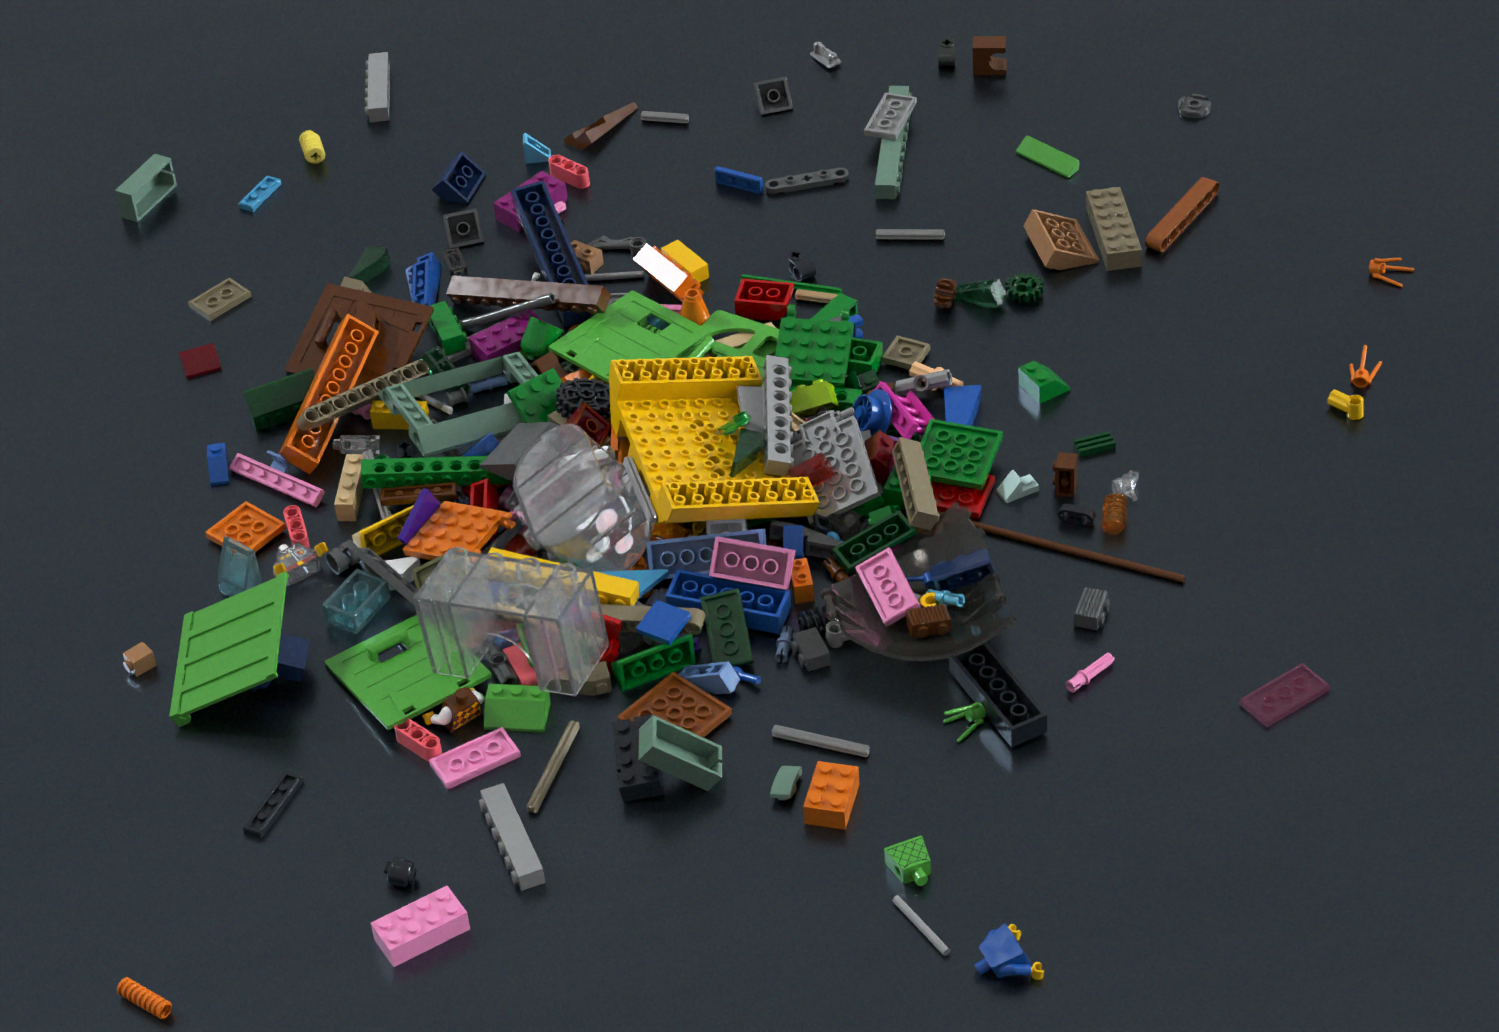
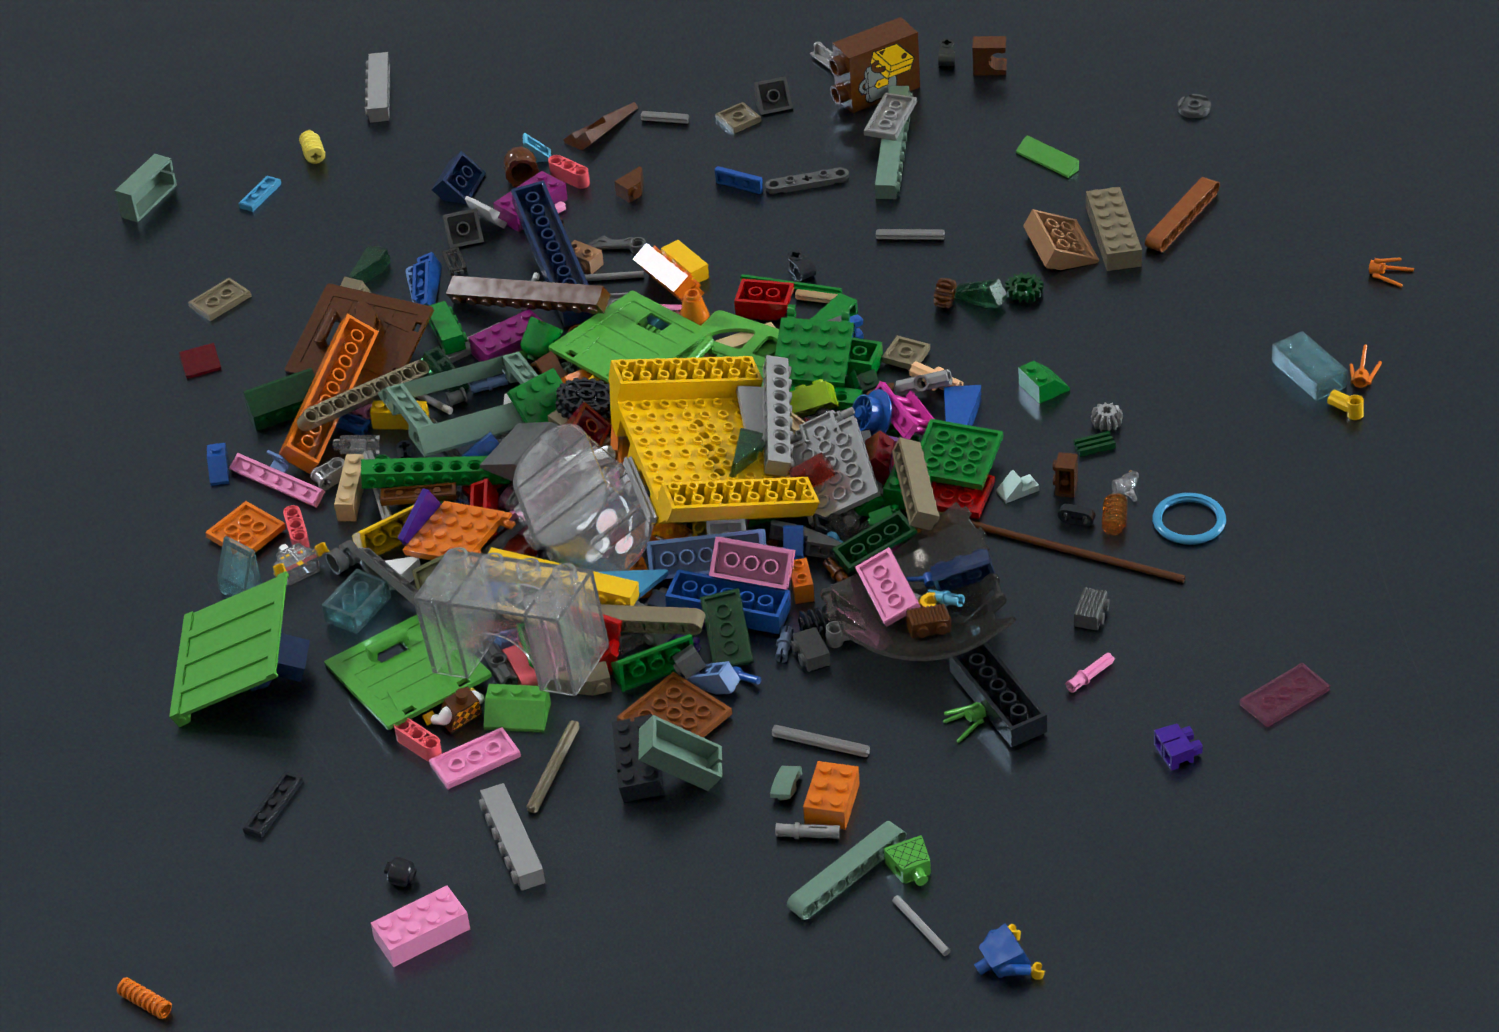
medium nougat brick [123,642,157,677] -> none
dark grey piece [458,293,555,331] -> none
blue tile [635,600,691,645] -> none
green plate [717,411,751,436] -> none
none -> light grey piece [310,457,344,490]
none -> blue tile [336,413,372,436]
none -> white slope [465,196,507,228]
none -> reddish brown tile [503,146,539,187]
none -> reddish brown slope [614,166,644,203]
none -> dark grey brick [672,644,707,679]
none -> dark tan tile [715,102,762,134]
none -> light grey pin [775,822,840,839]
none -> sand green beam [787,821,907,920]
none -> reddish brown brick [829,17,920,114]
none -> light grey gear [1091,402,1123,432]
none -> dark azure wedge [1152,493,1226,545]
none -> dark purple hips [1154,723,1203,771]
none -> clear light blue brick [1272,331,1348,401]

